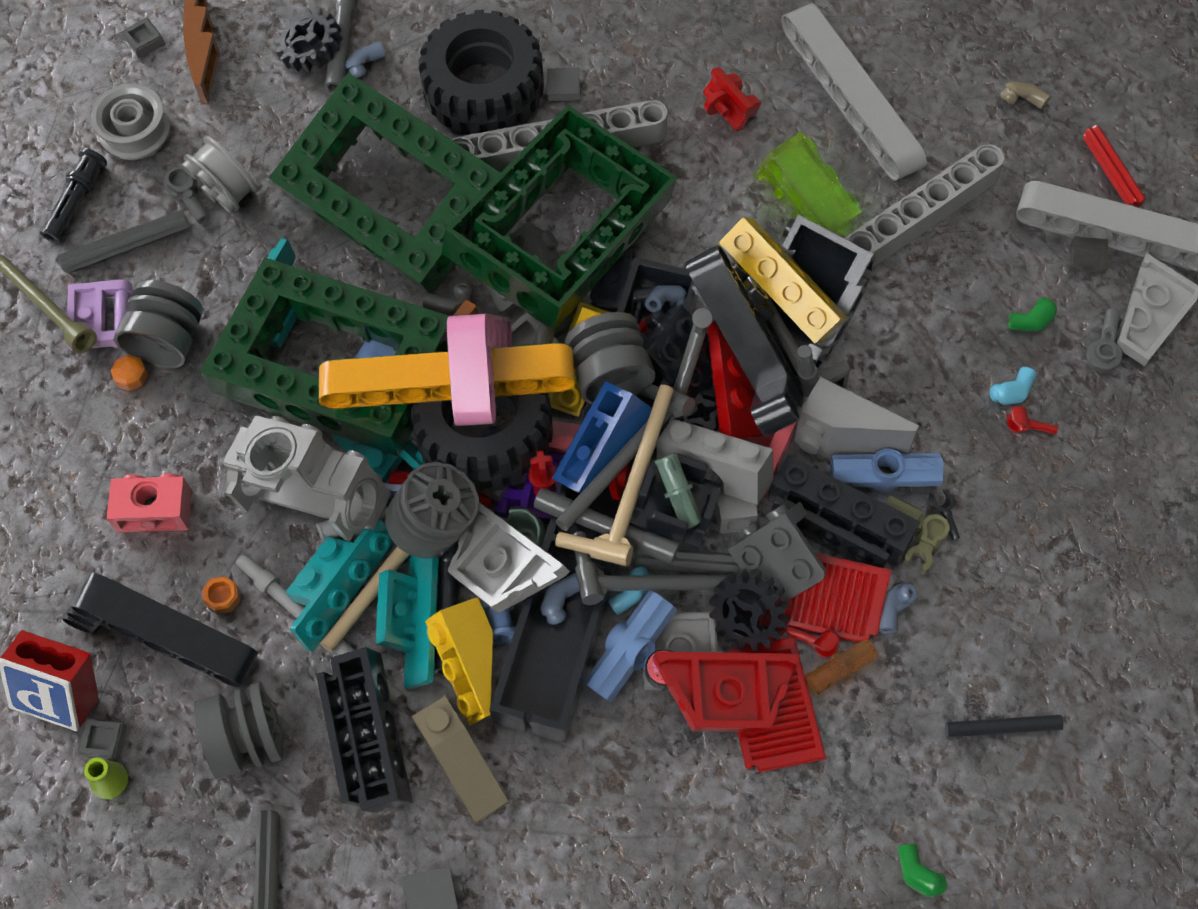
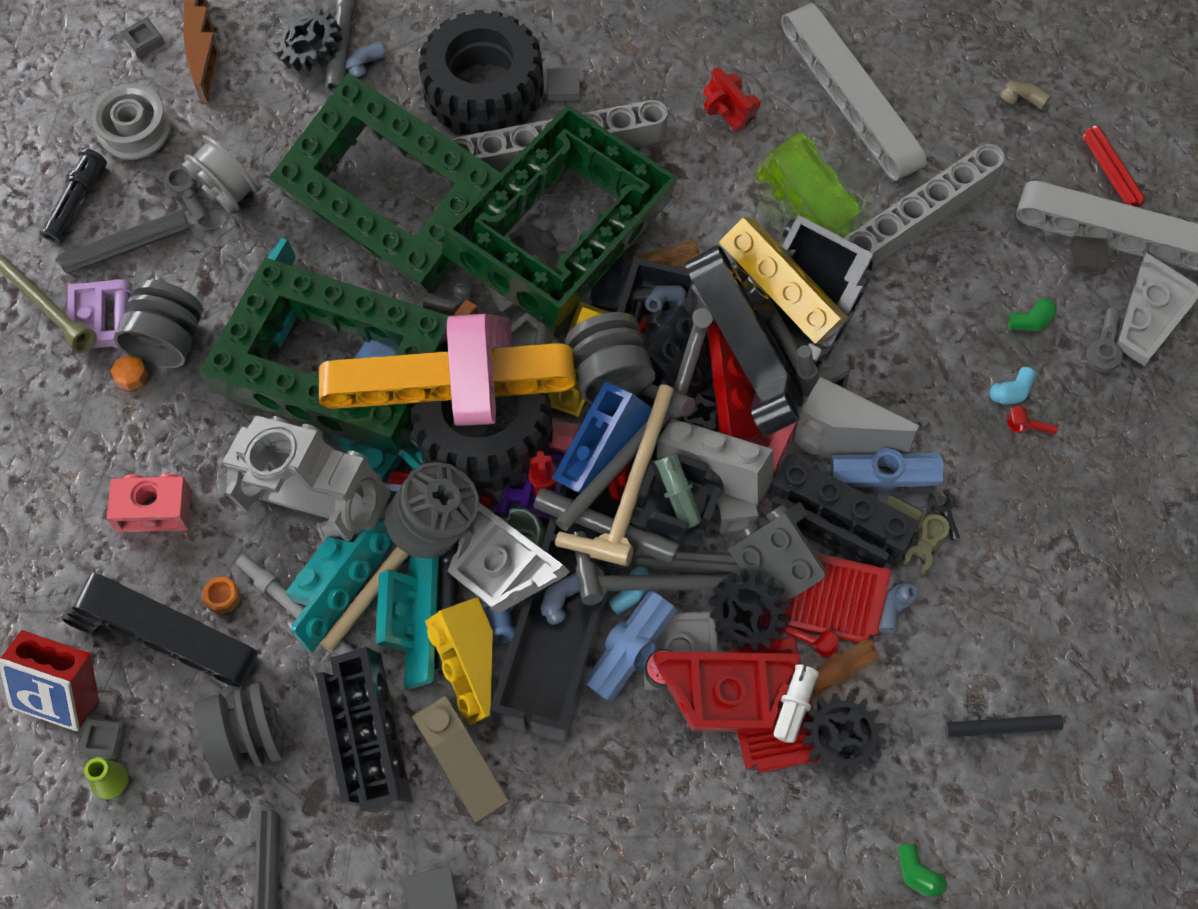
none -> clear orange axle [631,240,699,266]
none -> white axle [774,665,819,743]
none -> black gear [801,693,887,779]

